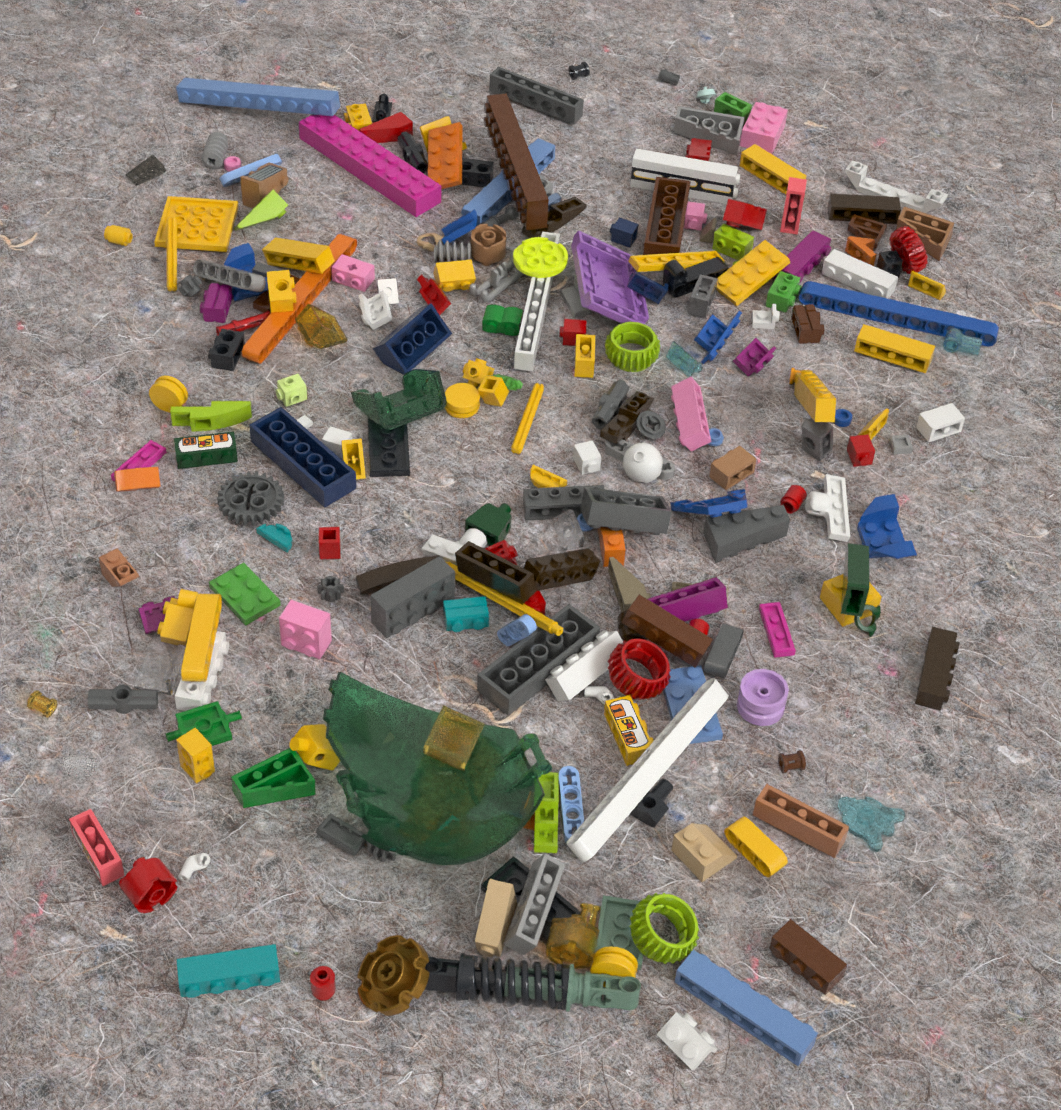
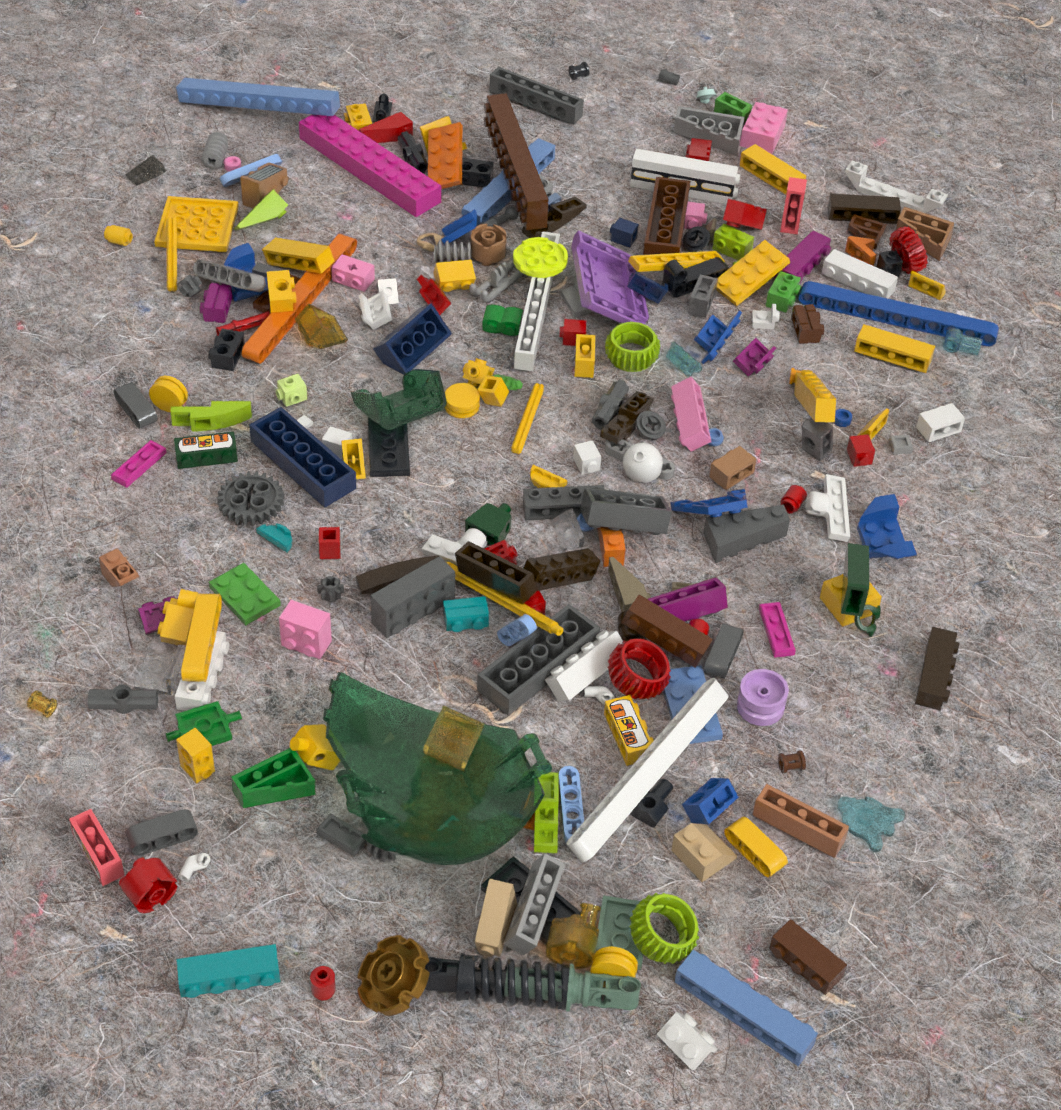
orange slope [114,467,160,492] -> none
none -> dark grey beam [113,382,158,429]
none -> dark grey beam [125,809,198,856]
none -> blue brick [682,778,739,824]
none -> black gear [683,226,711,252]

